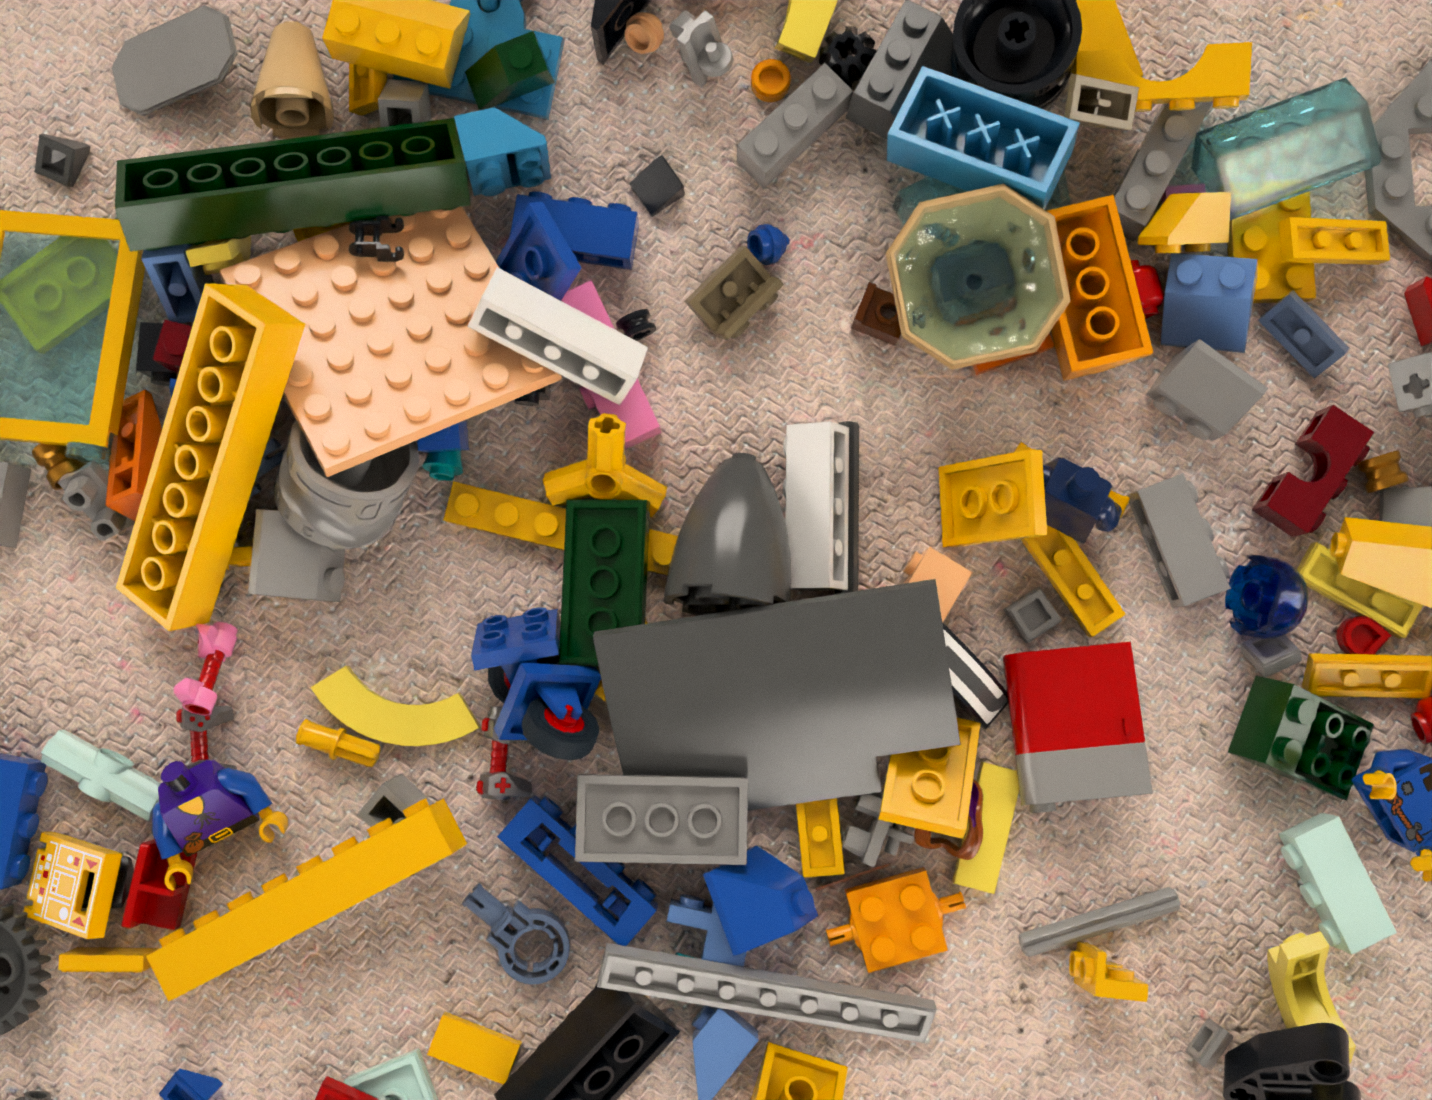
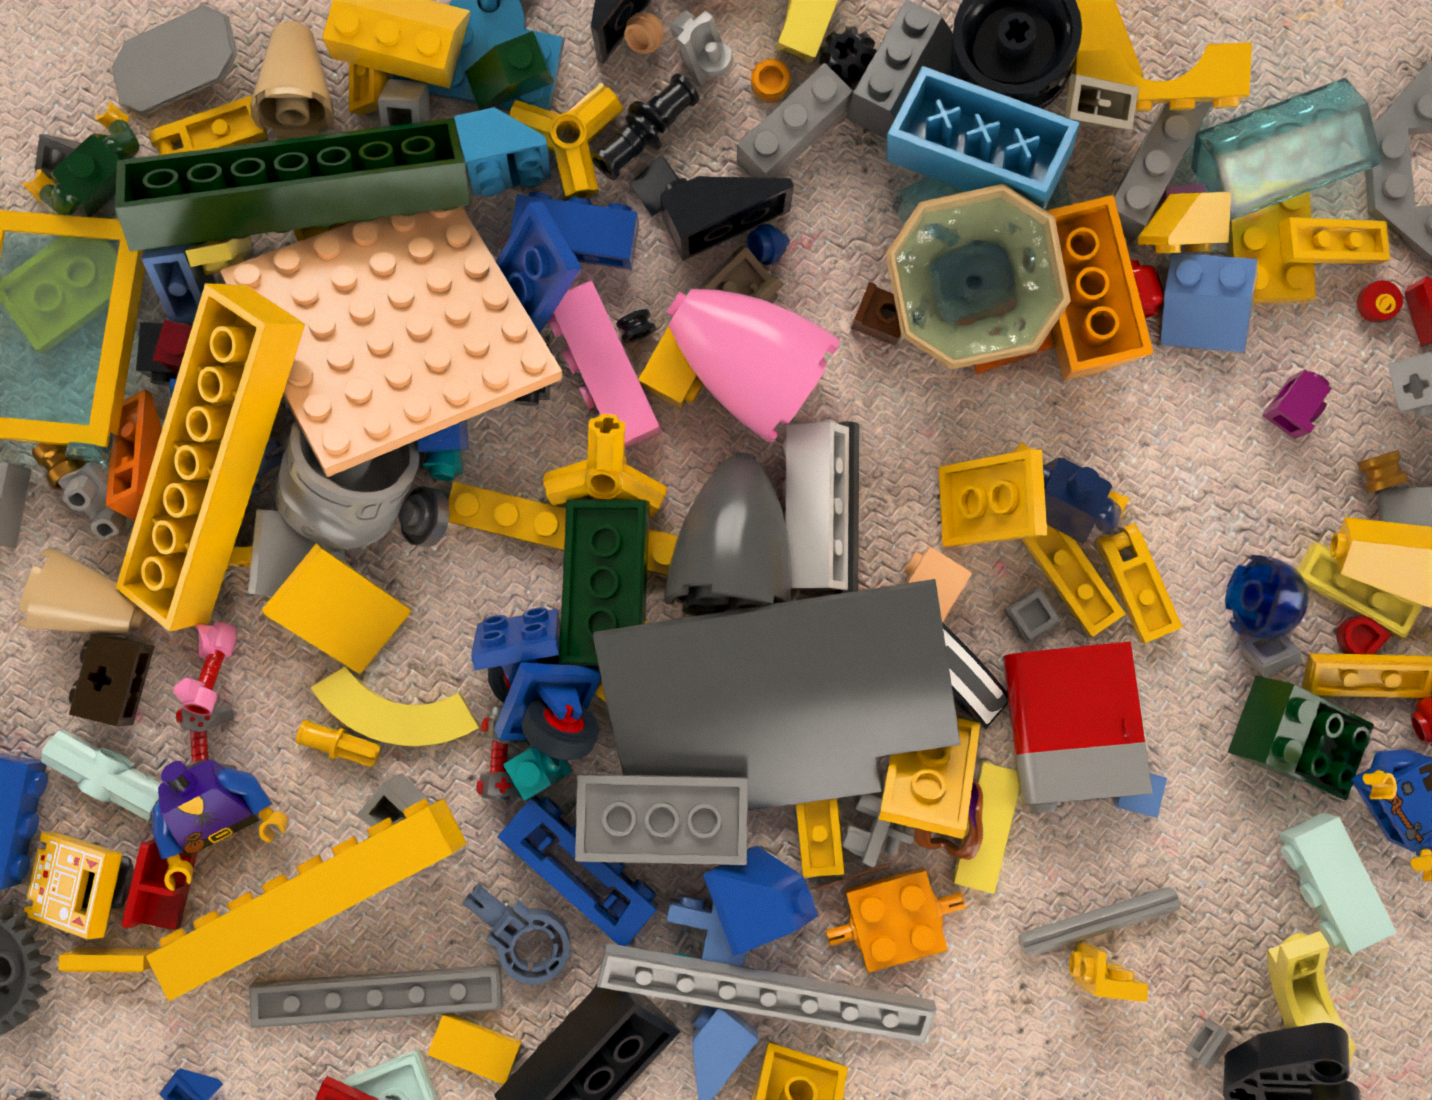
black piece [349,216,404,262] -> none
white brick [467,267,648,405] -> none
light grey brick [1126,473,1231,608] -> none
light grey slope [1146,339,1268,441] -> none
dark red arch [1252,405,1374,537] -> none
sand blue plate [1258,290,1350,378] -> none
none -> tan cone [18,547,147,636]
none -> dark green torso [22,102,139,217]
none -> dark brown brick [69,633,155,726]
none -> yellow plate [148,96,268,155]
none -> light grey tile [249,965,503,1028]
none -> yellow tile [262,543,412,674]
none -> flat silver plate [398,486,450,548]
none -> teal brick [503,746,573,801]
none -> yellow piece [509,83,624,200]
none -> black piece [591,73,699,180]
none -> yellow brick [638,326,704,410]
none -> black slope [660,176,794,261]
none -> bright pink cylinder [666,289,840,443]
none -> yellow plate [1095,523,1183,643]
none -> medium blue tile [1114,773,1167,818]
none -> magenta brick [1262,370,1332,439]
none -> red tile [1357,280,1403,323]

